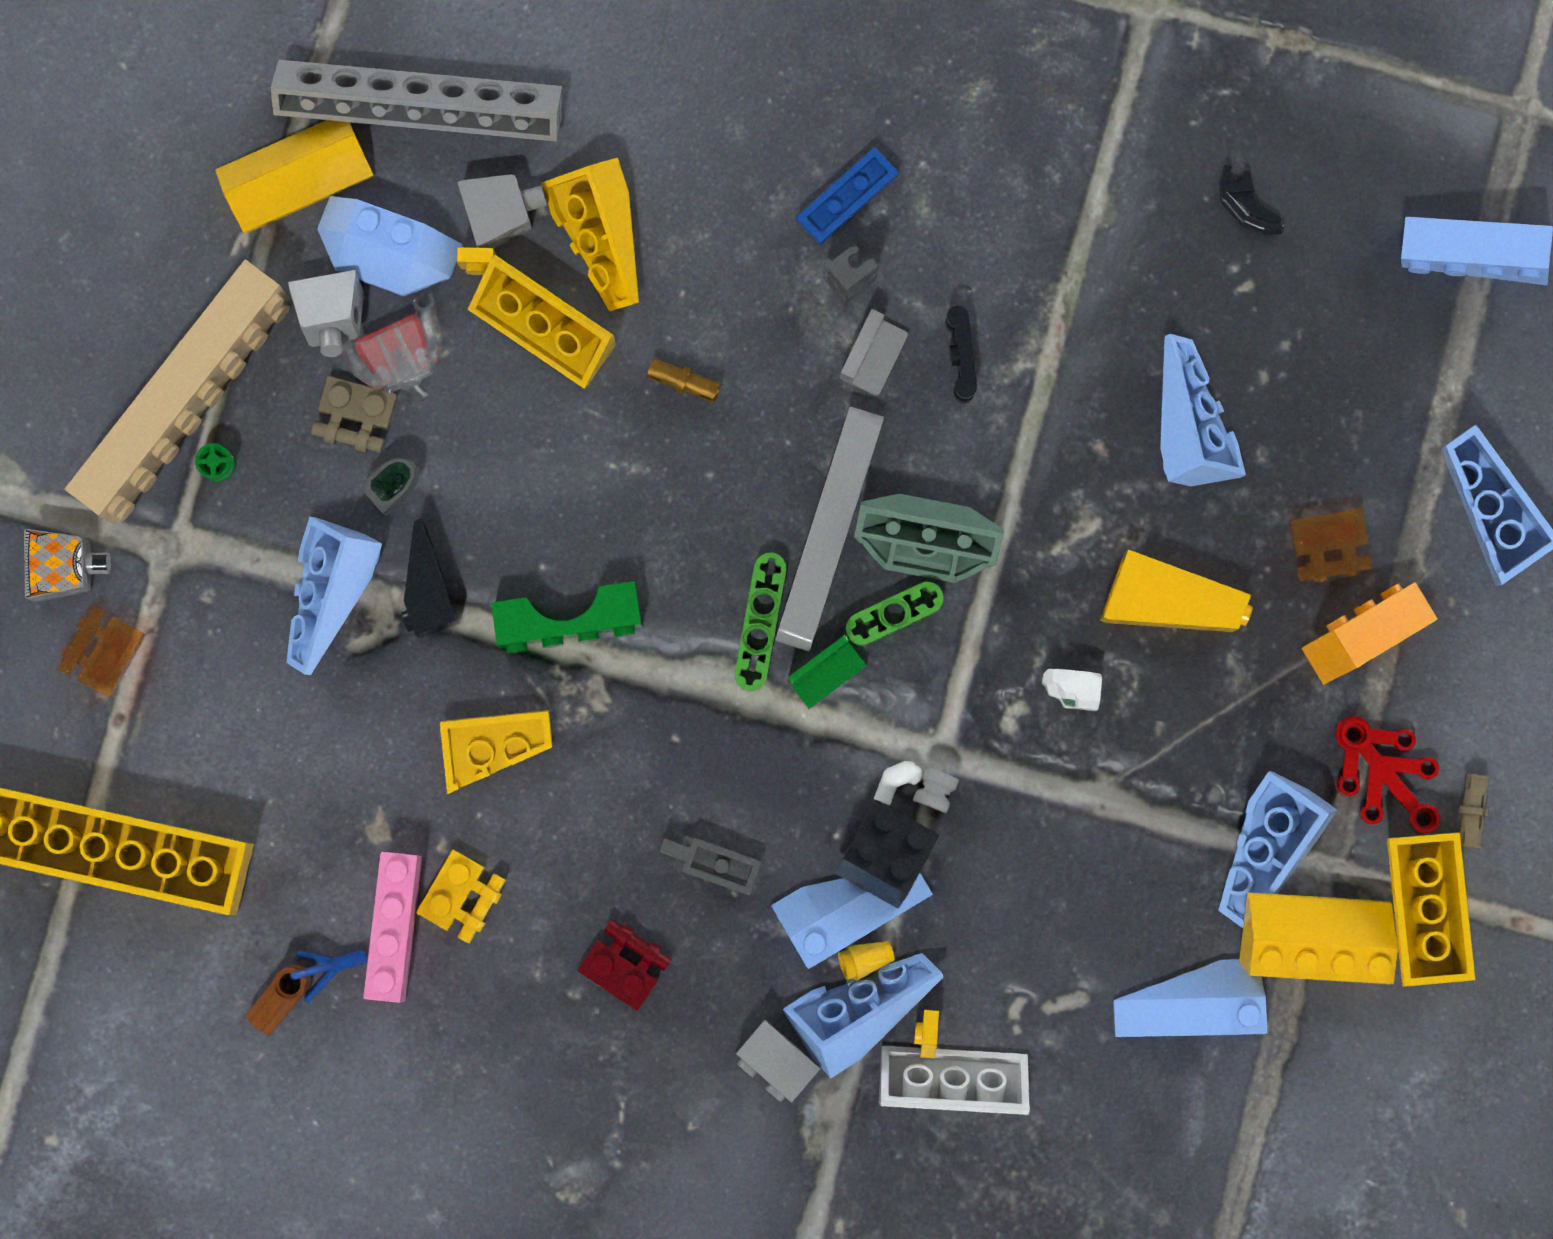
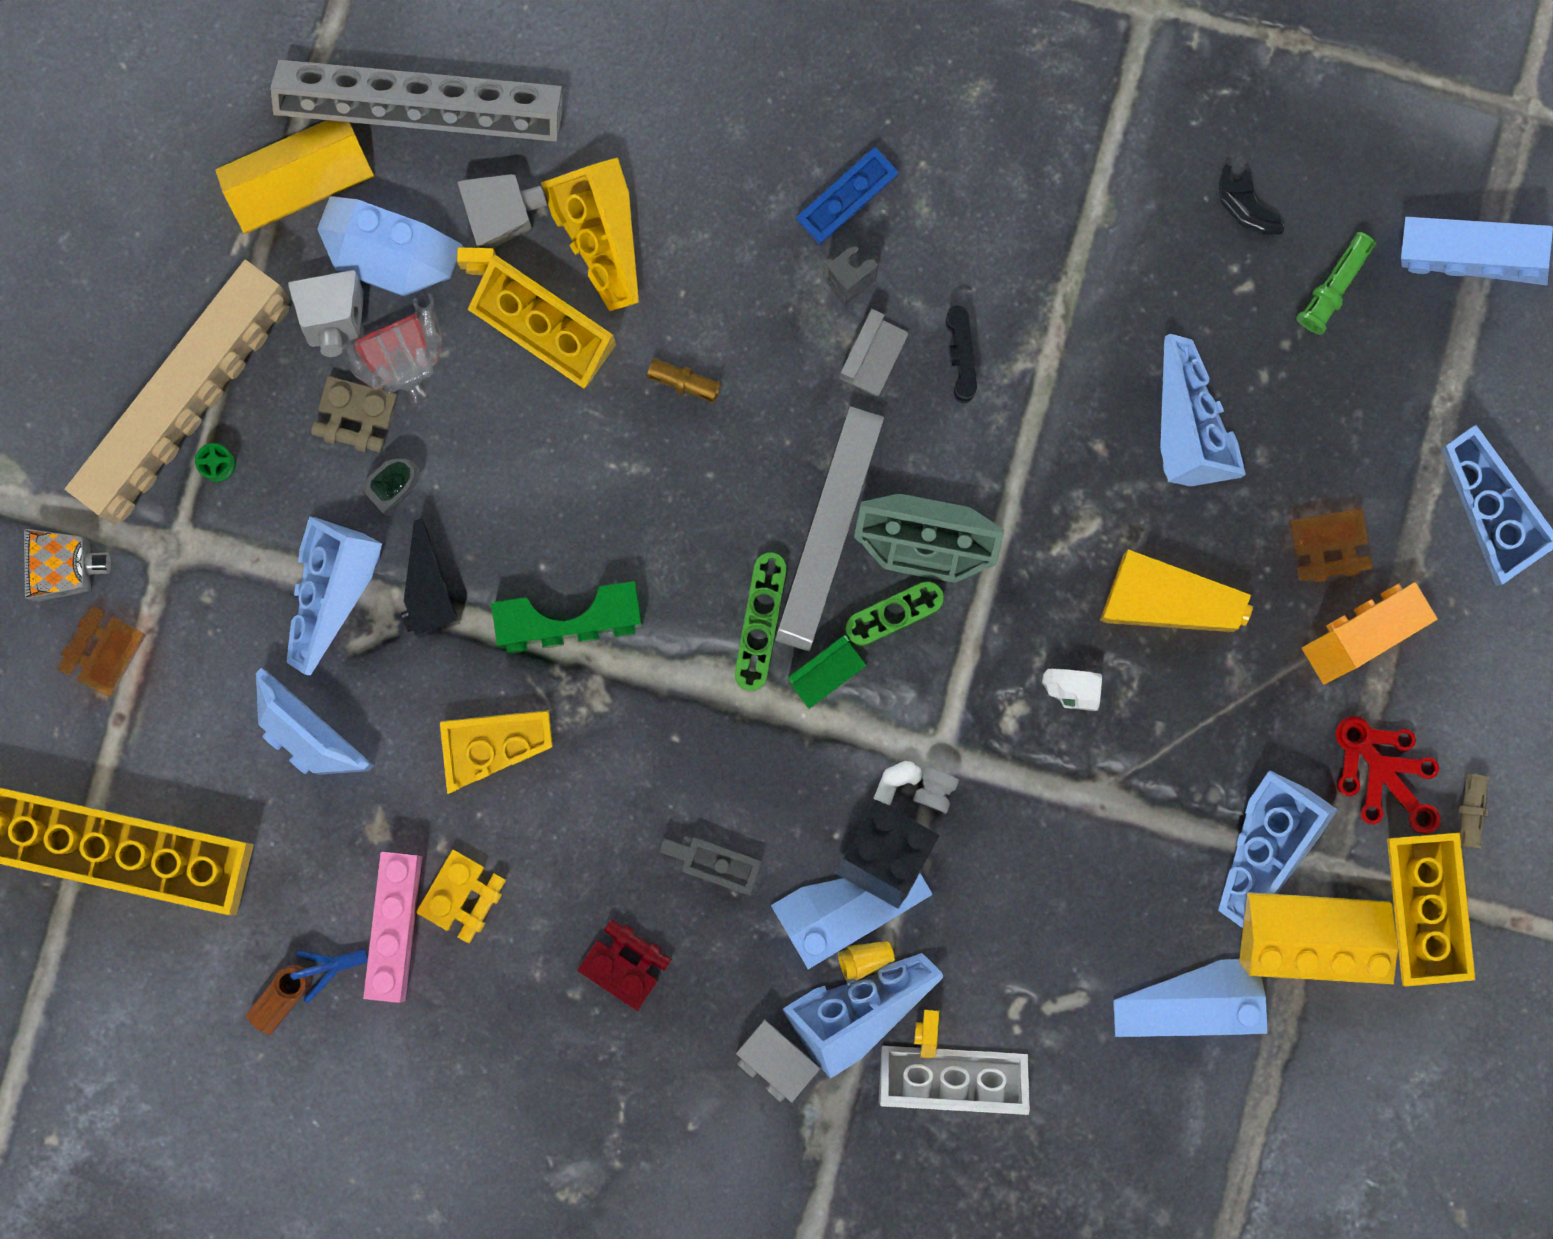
none -> light blue wedge [256,668,374,775]
none -> bright green pin [1296,232,1376,335]

